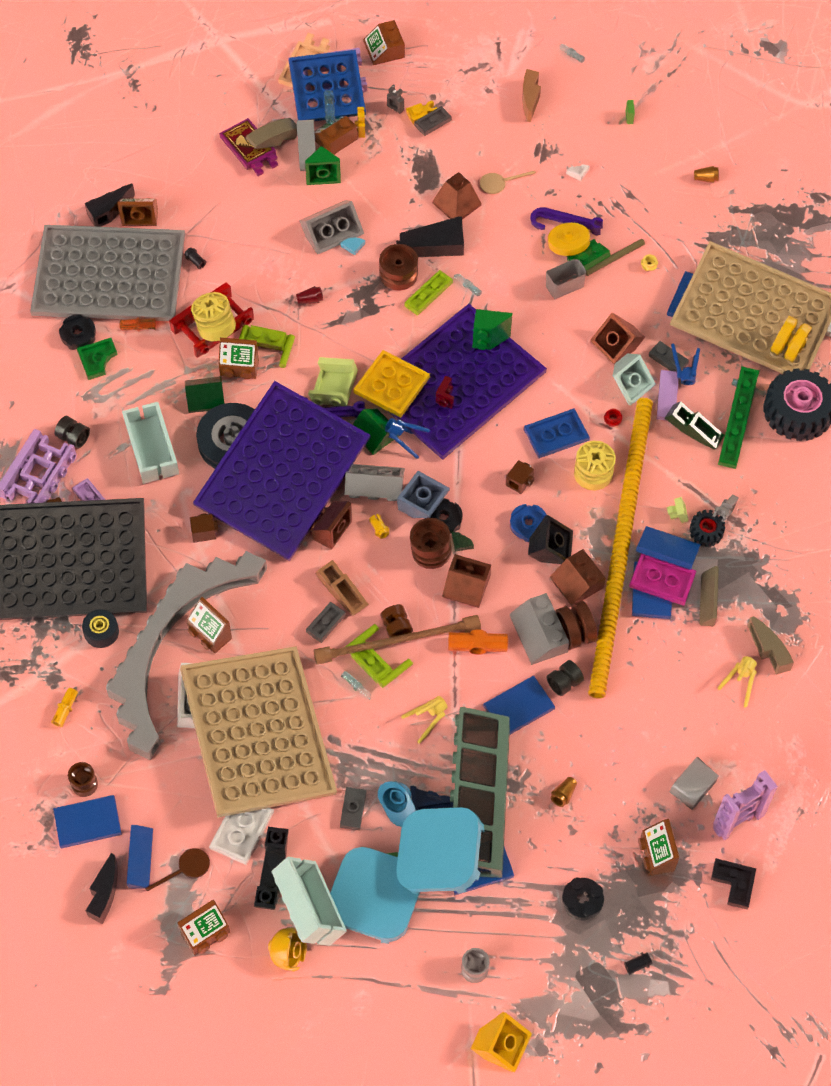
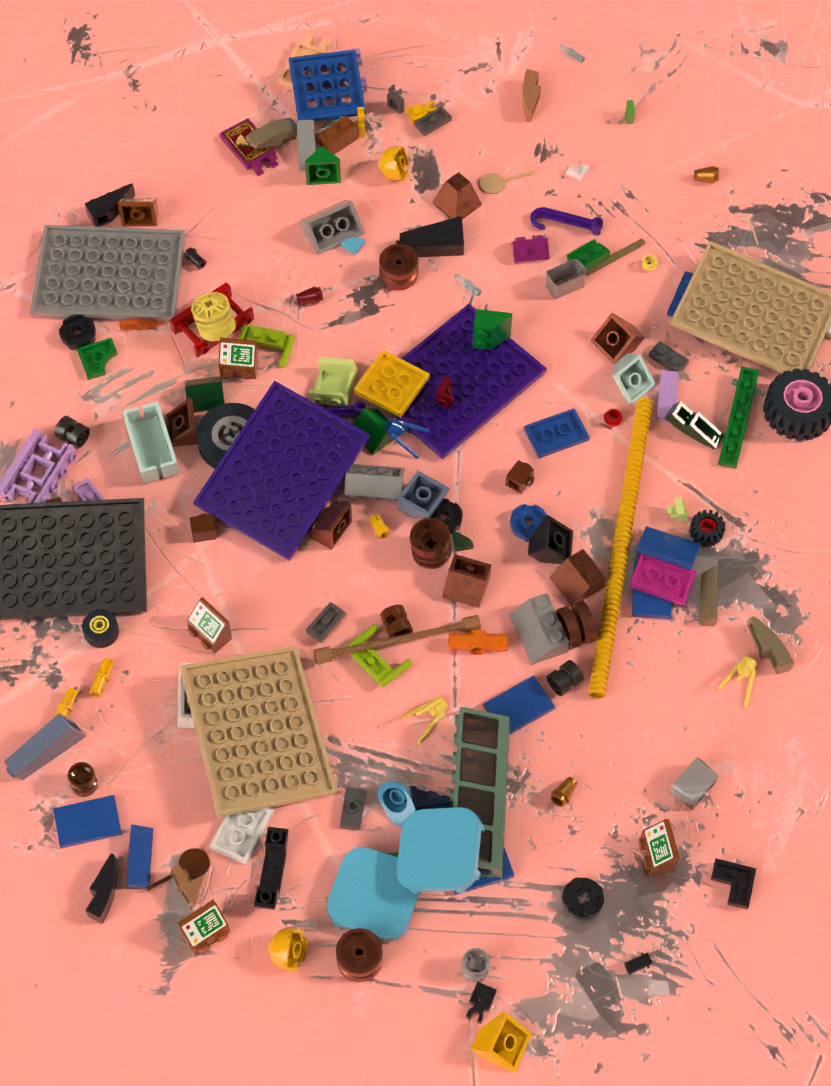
light grey arch [106,551,267,761] -> none
light aqua piece [271,857,347,946] -> none
medium nougat slope [315,560,369,616] -> none
clear light blue axle [324,90,335,124] -> none
clear light blue piece [341,671,371,700] -> none
dark orange slope [363,20,405,65] -> none
lime tile [404,270,453,316] -> none
yellow wheel [548,222,590,256] -> none
light yellow wheel [574,440,616,491] -> none
blue plant [671,343,700,385] -> none
light grey plate [713,494,739,522] -> none
lavender fence [713,770,778,840] -> none
yellow wheel [770,315,812,363] -> none
none -> sand blue slope [4,713,86,780]
none -> yellow axle [89,658,113,697]
none -> copper slope [165,398,198,447]
none -> medium nougat slope [170,864,204,909]
none -> copper wheel [336,928,383,982]
none -> yellow cylinder [378,145,409,181]
none -> black plate [466,982,497,1024]
none -> magenta bracket [511,235,550,263]

